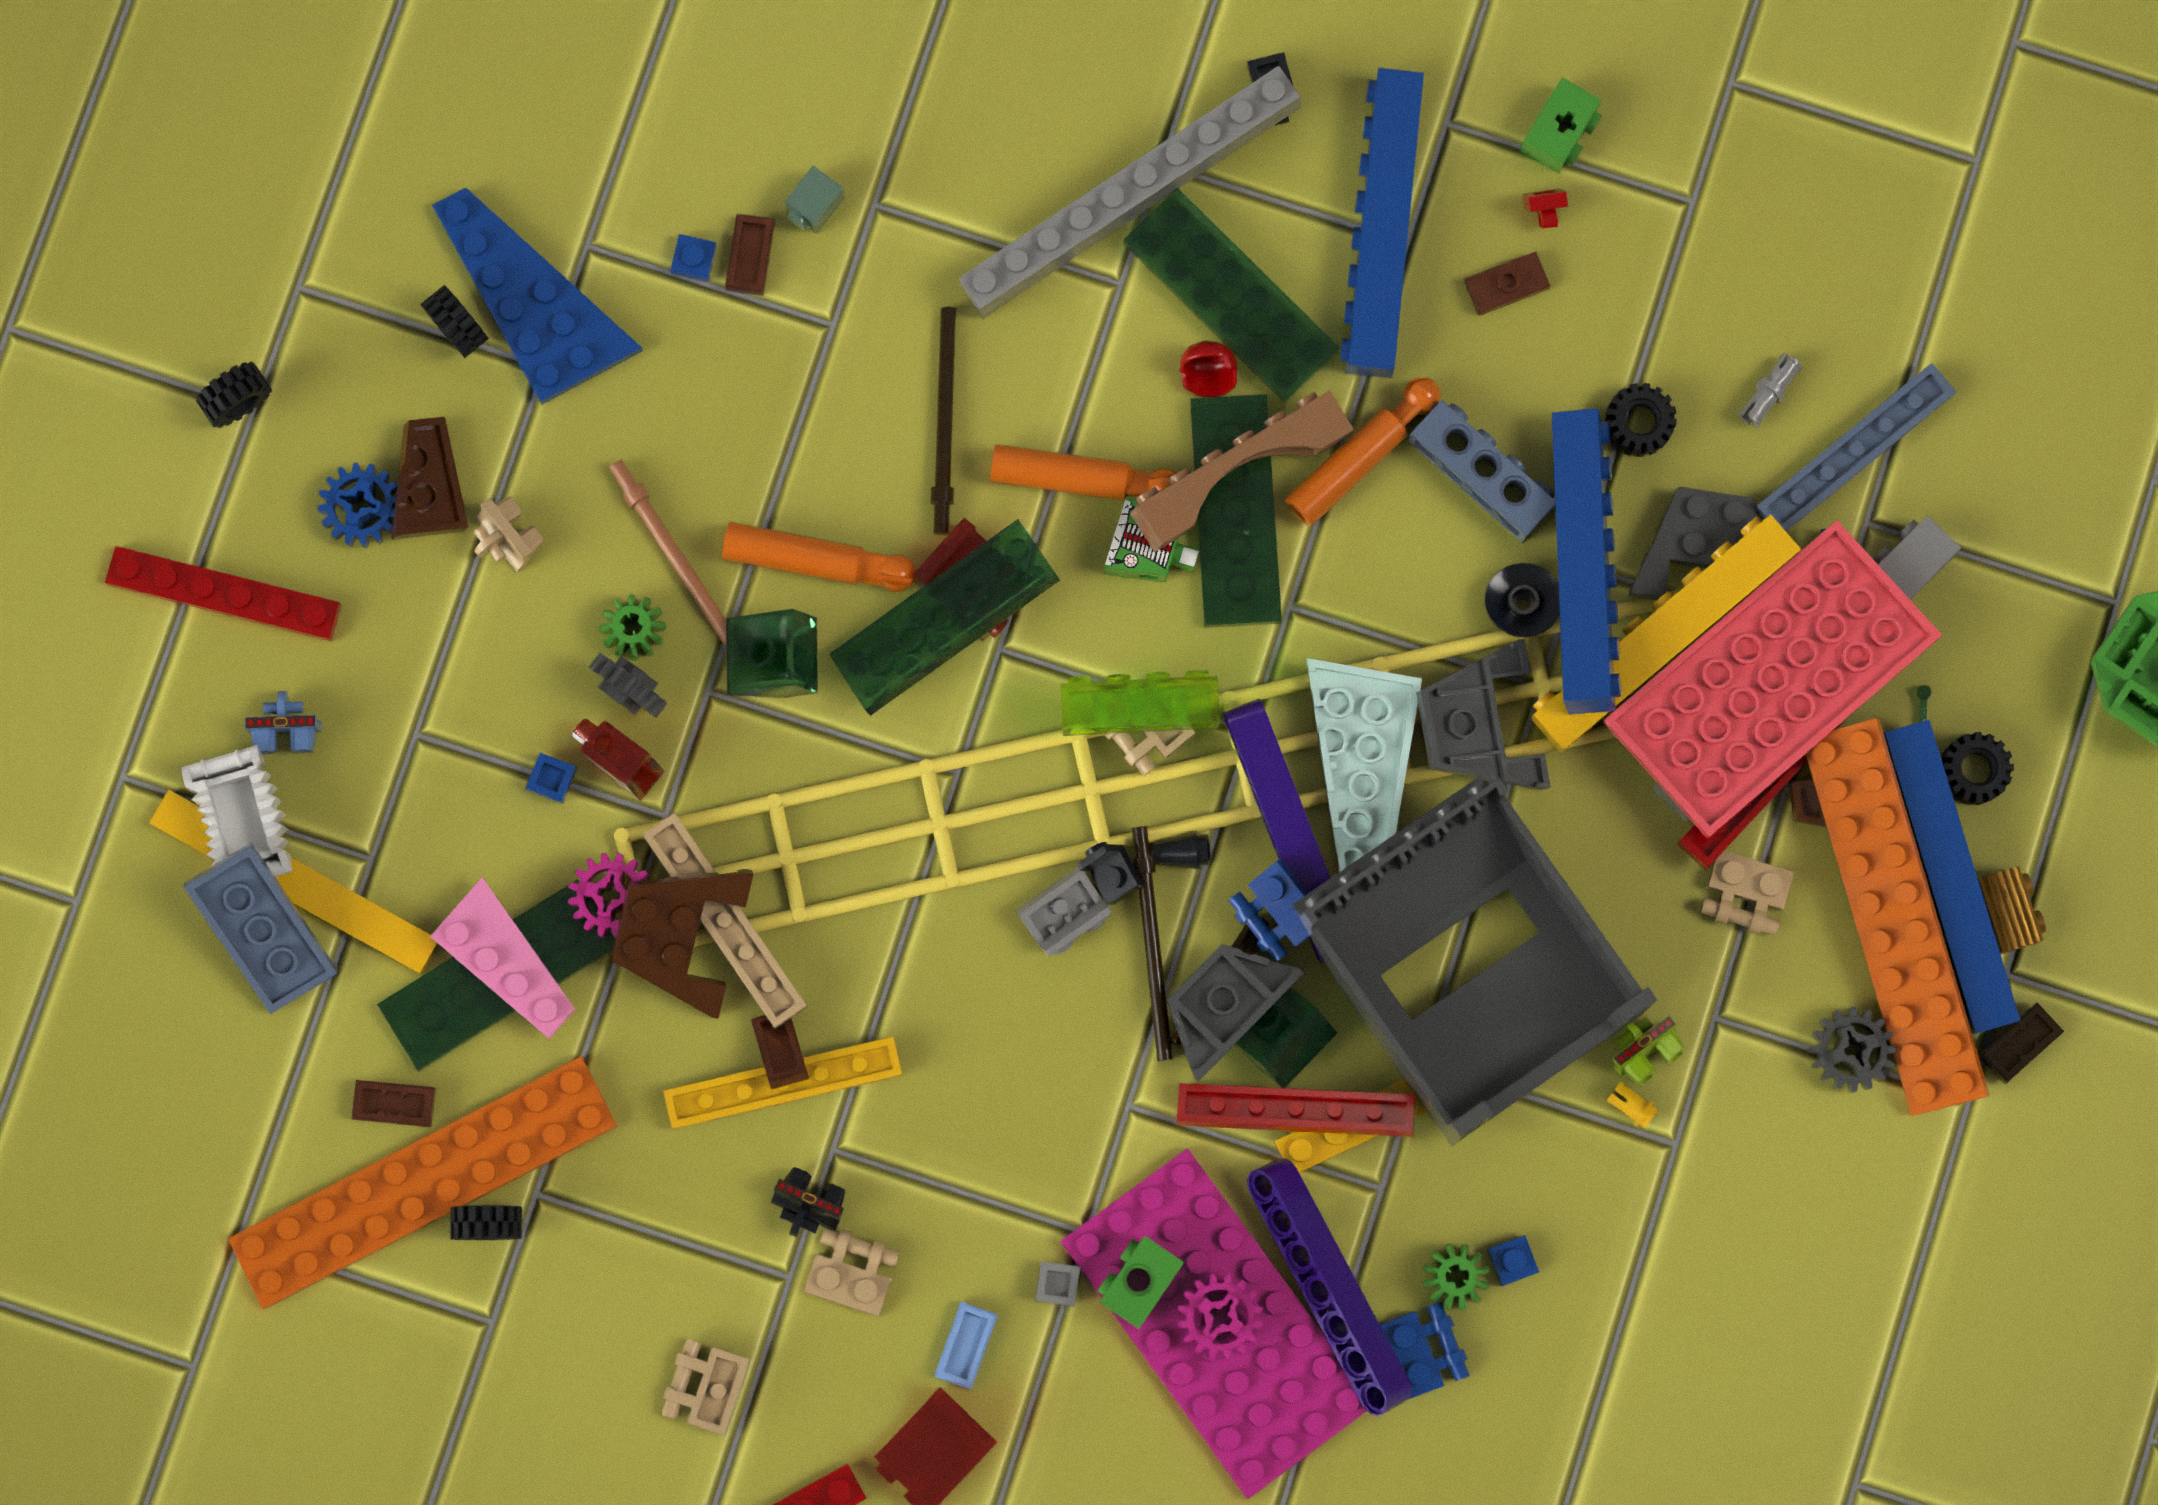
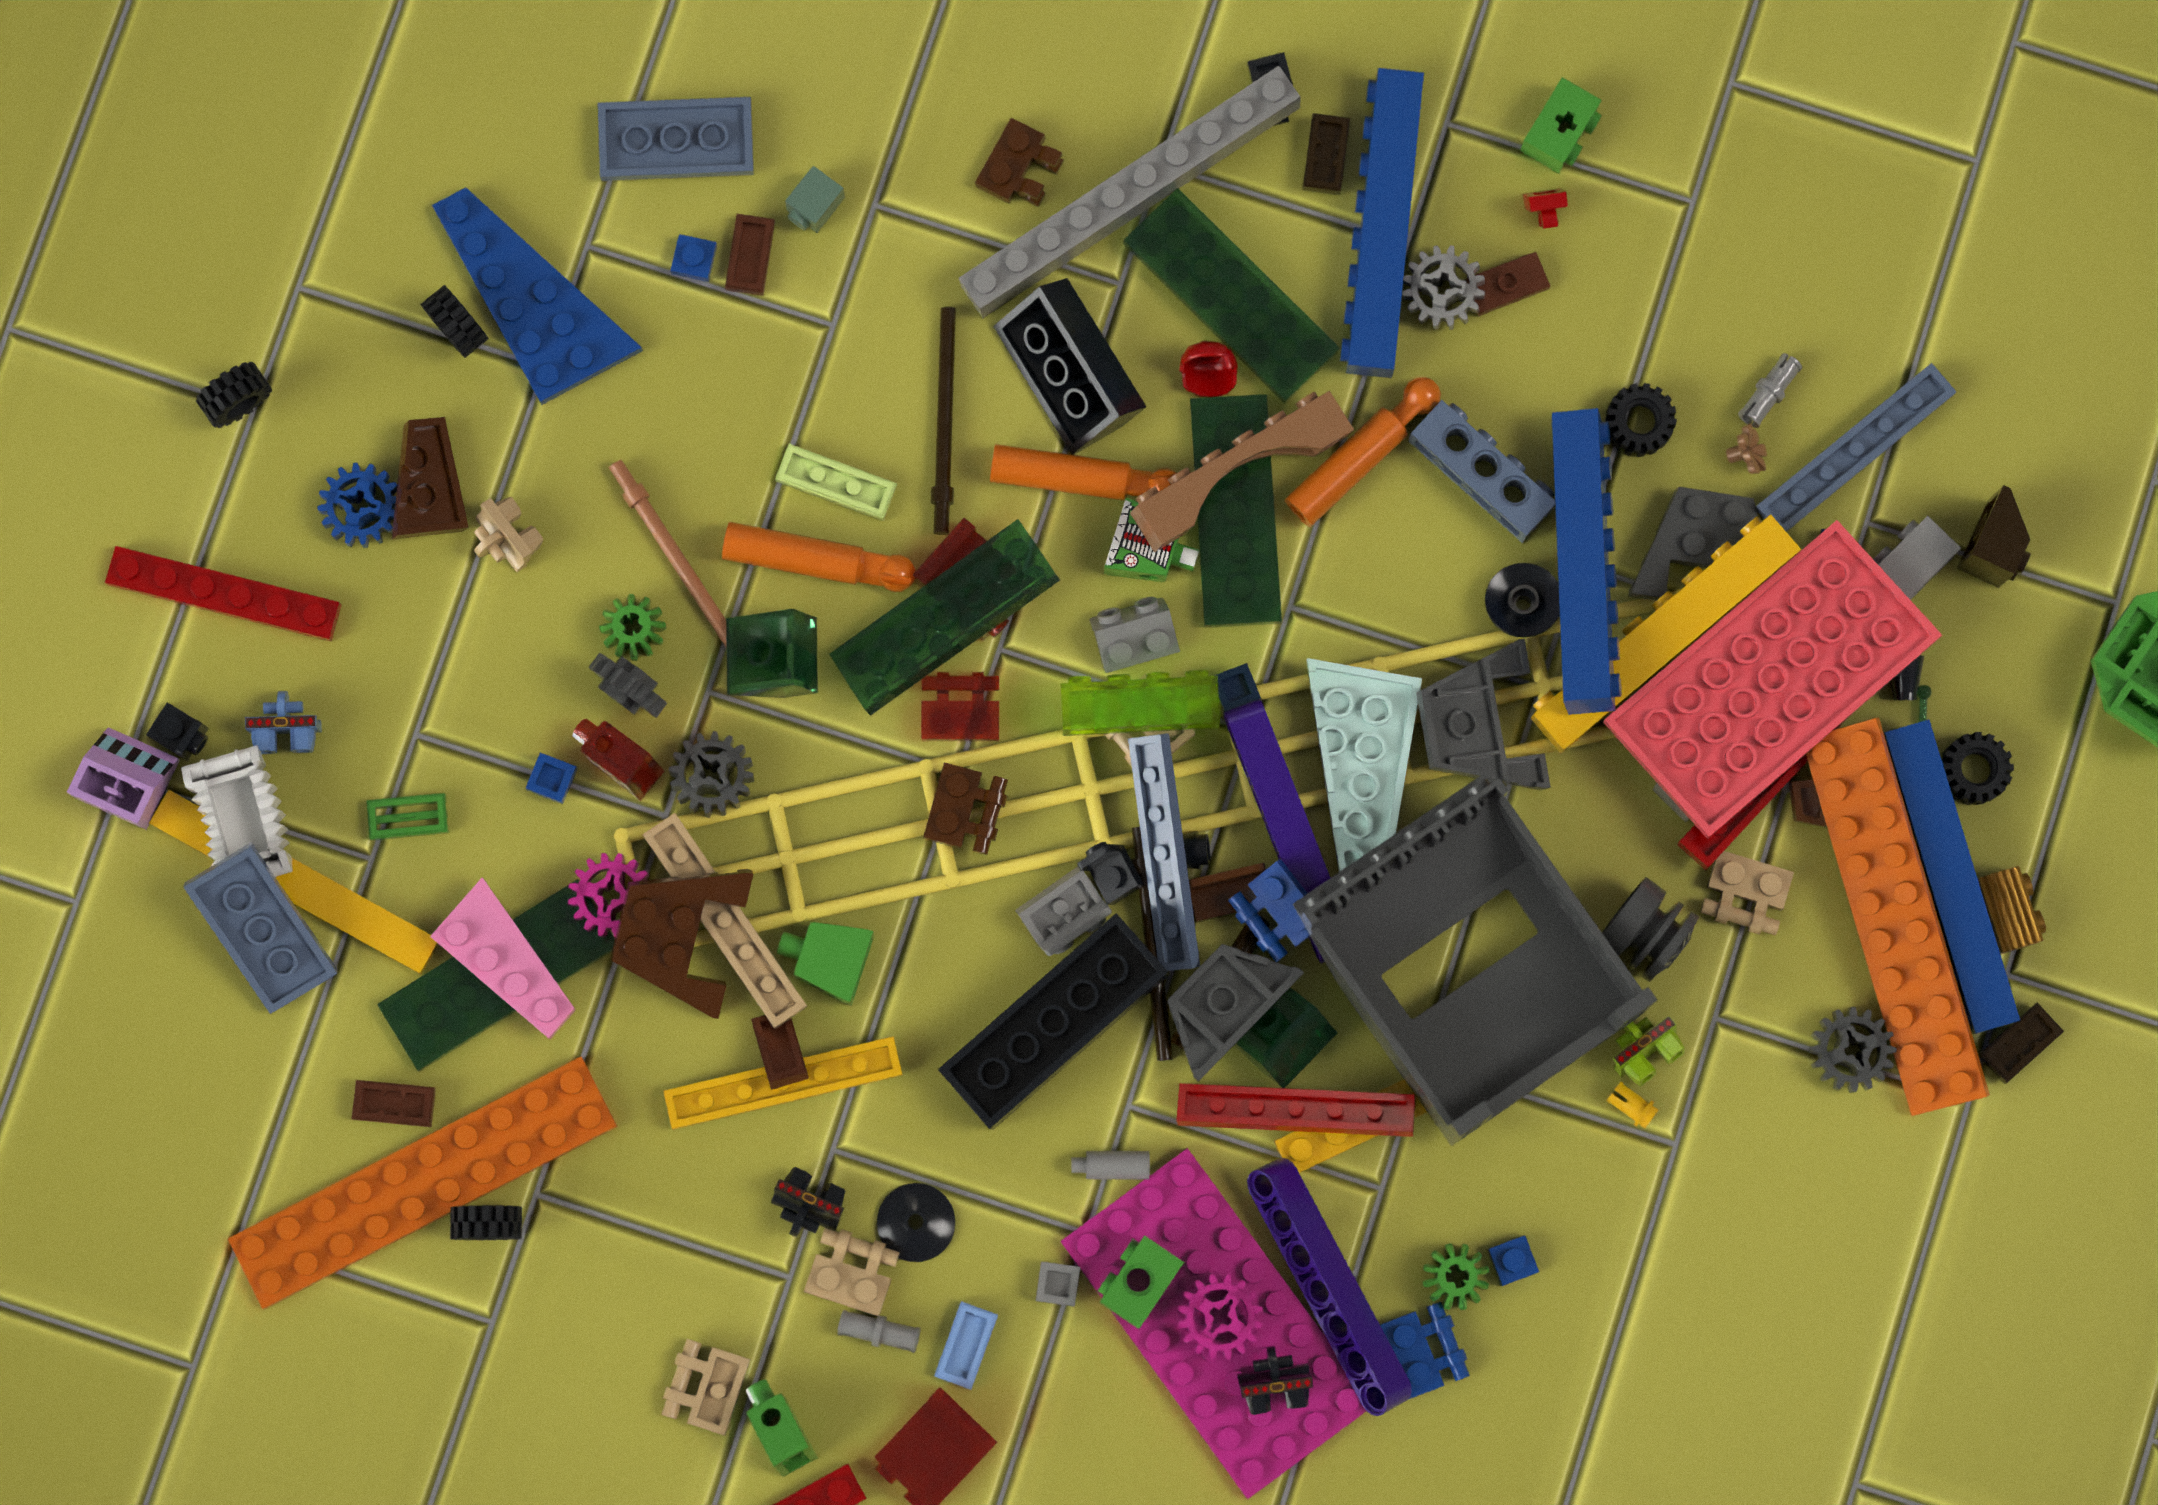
none -> lavender slope [67,727,180,830]
none -> black bracket [146,702,209,761]
none -> bright green tile [367,793,449,841]
none -> sand blue plate [598,97,754,181]
none -> dark grey gear [669,731,754,818]
none -> bright green torso [746,1379,818,1477]
none -> yellowish green tile [775,444,897,521]
none -> bright green torso [777,922,875,1006]
none -> light grey pin [838,1310,921,1353]
none -> black dish [877,1183,956,1262]
none -> clear red plate [921,672,999,741]
none -> reddish brown plate [923,762,1008,855]
none -> black brick [938,913,1171,1130]
none -> reddish brown plate [975,118,1064,207]
none -> black slope [993,278,1147,455]
none -> light grey cylinder [1071,1151,1150,1180]
none -> light grey bracket [1089,597,1180,673]
none -> sand blue plate [1128,733,1200,971]
none -> reddish brown panel [1189,863,1266,923]
none -> dark blue plate [1210,663,1261,712]
none -> black hips [1237,1346,1313,1415]
none -> dark brown plate [1302,113,1351,195]
none -> light grey gear [1402,245,1485,330]
none -> dark grey wheel [1602,877,1699,982]
none -> medium nougat plant [1726,423,1767,474]
none -> black cone [1891,655,1925,700]
none -> dark brown slope [1957,485,2031,588]

